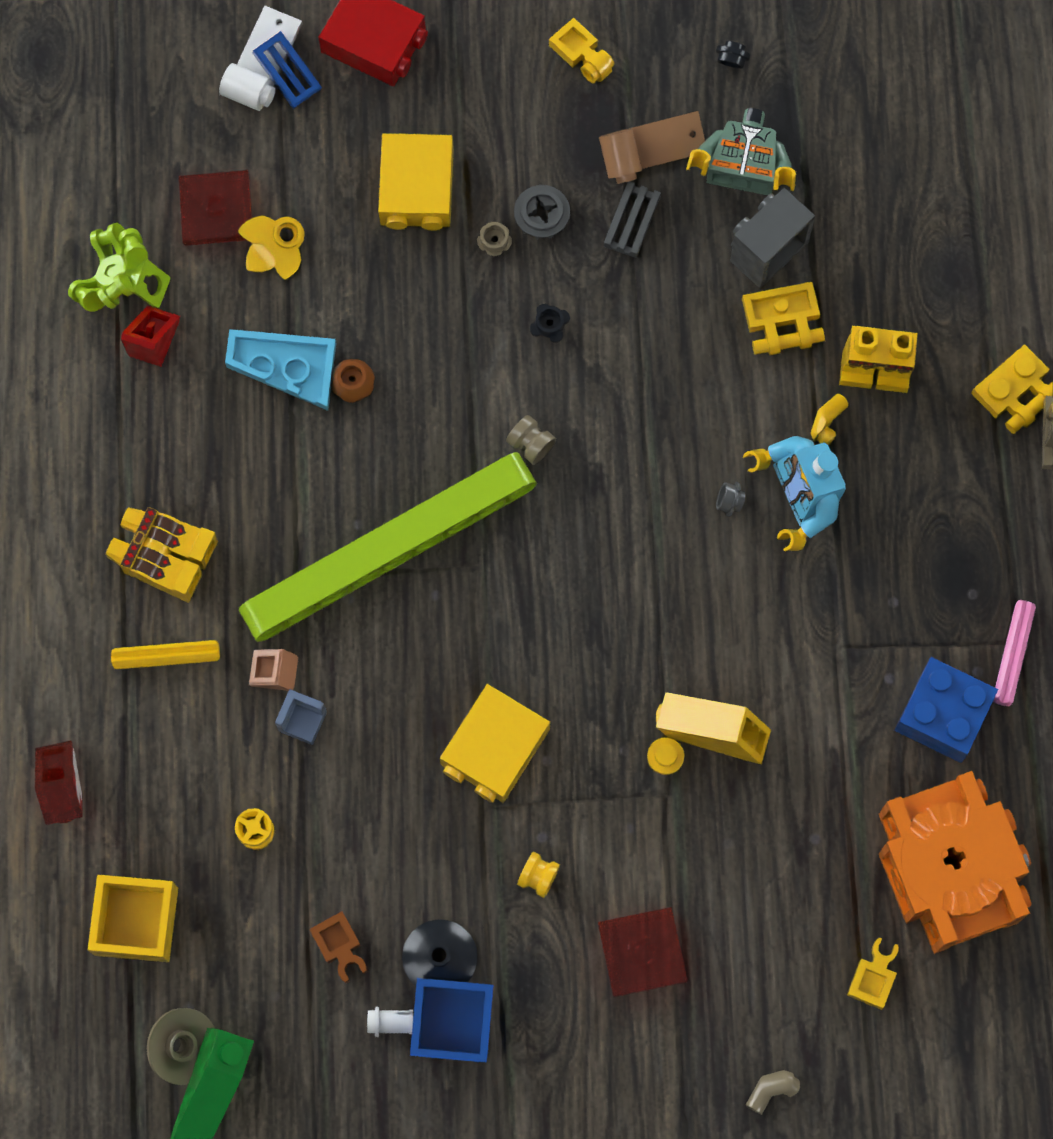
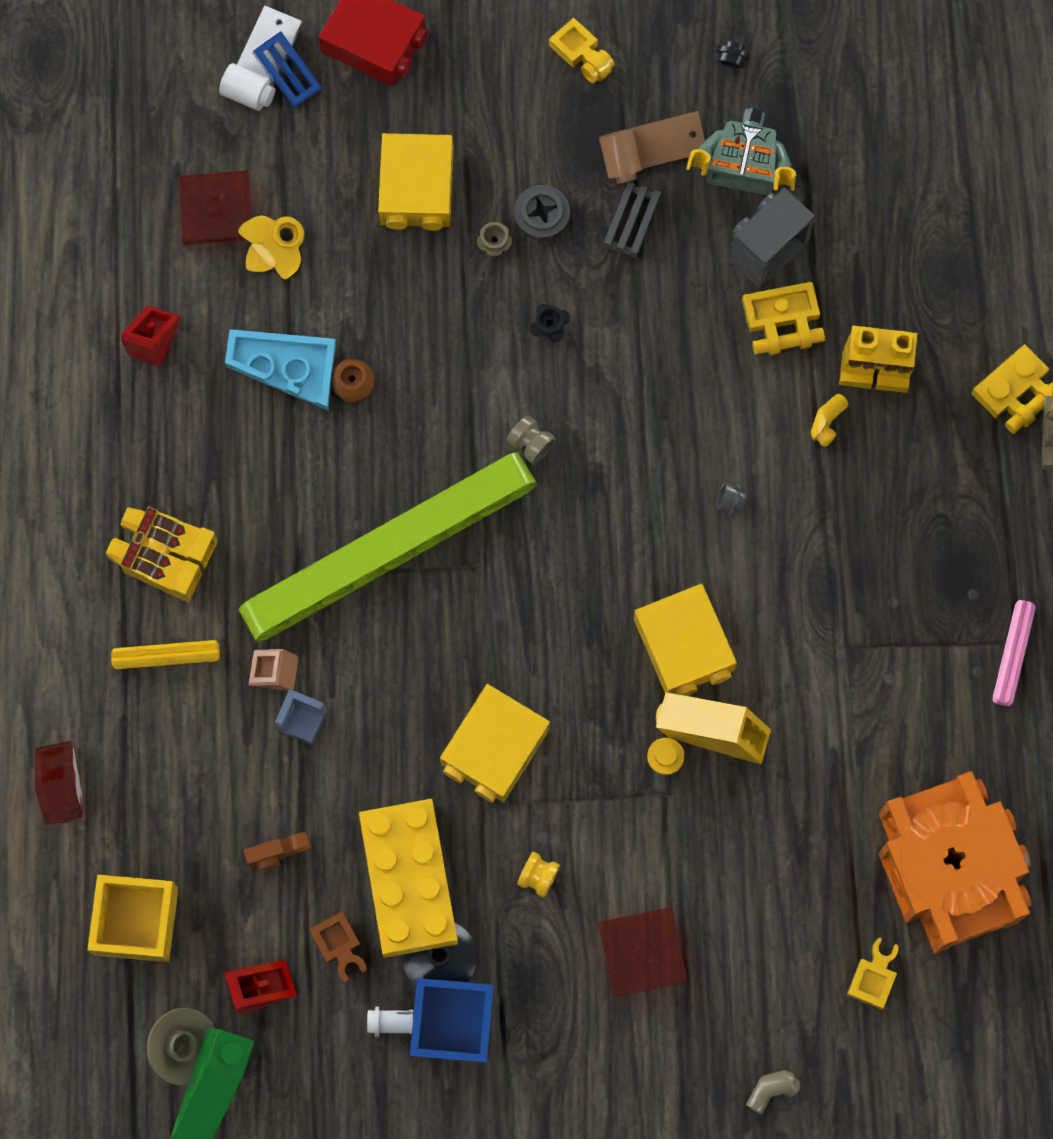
lime piece [68,223,170,312] -> none
yellow wheel [235,808,275,850] -> none
medium azure torso [743,436,846,551] -> none
blue piece [894,657,999,763] -> none
none -> red slope [224,960,297,1015]
none -> dark orange plate [243,832,311,872]
none -> yellow plate [359,799,458,958]
none -> yellow brick [633,584,737,696]

